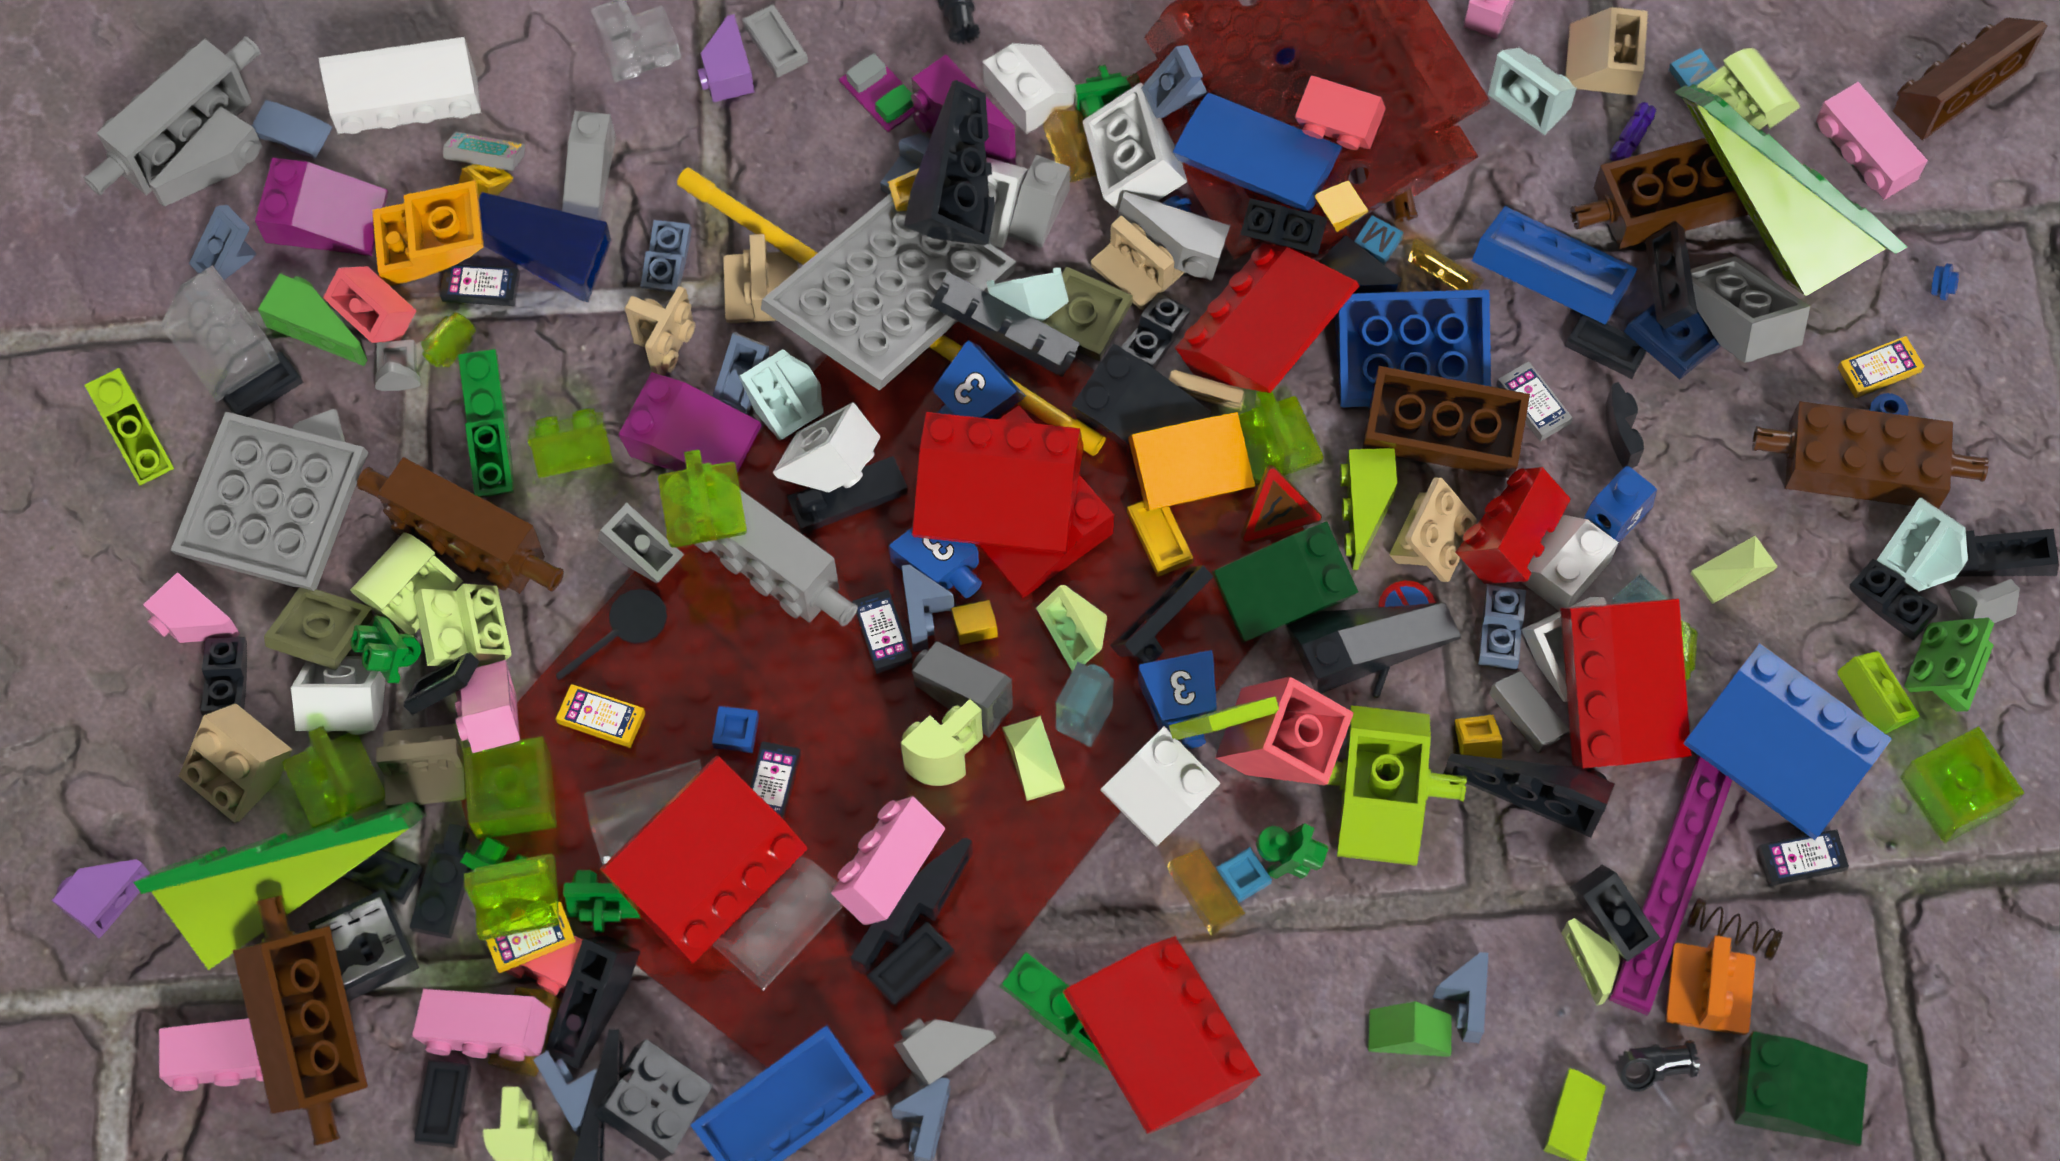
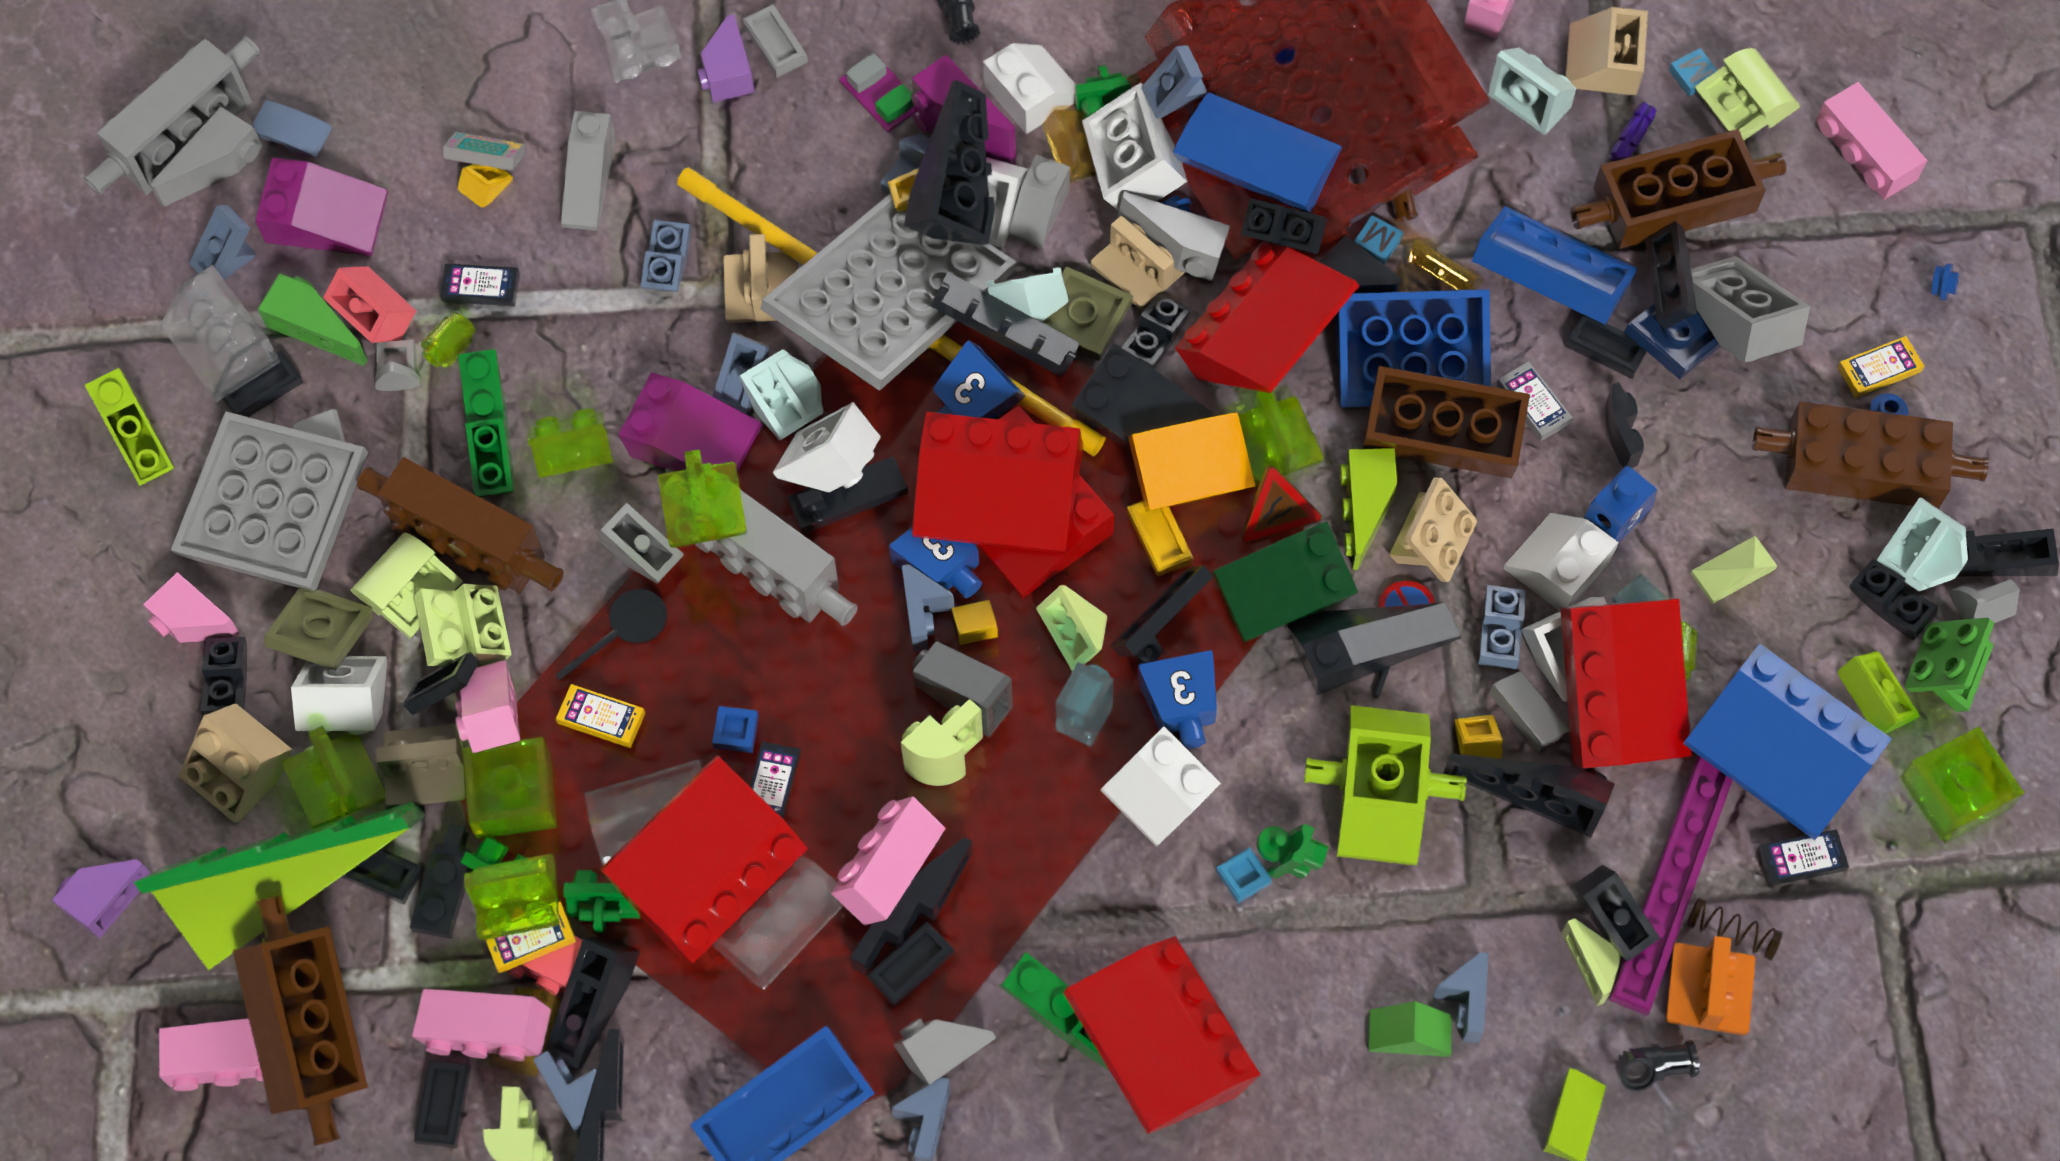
piece [308,889,420,1001] -> none
white slope [319,37,481,134] -> none
green hips [350,615,421,683] -> none
light orange slope [372,180,484,286] -> none
clear blue slope [479,192,612,302] -> none
piece [594,1039,713,1161] -> none
tan bracket [625,286,695,376] -> none
tile [852,589,913,674] -> none
yellowish green slope [1003,716,1065,801] -> none
clear yellow slope [1168,848,1245,935] -> none
tan tile [1169,370,1245,411] -> none
lime tile [1169,696,1279,740] -> none
coral slope [1215,677,1354,785] -> none
coral brick [1295,75,1386,150] -> none
yellow slope [1314,180,1369,232] -> none
red wedge [1455,467,1571,584] -> none
piece [1674,84,1907,296] -> none
dark green slope [1734,1031,1868,1147] -> none
reddish brown slope [1893,17,2047,141] -> none

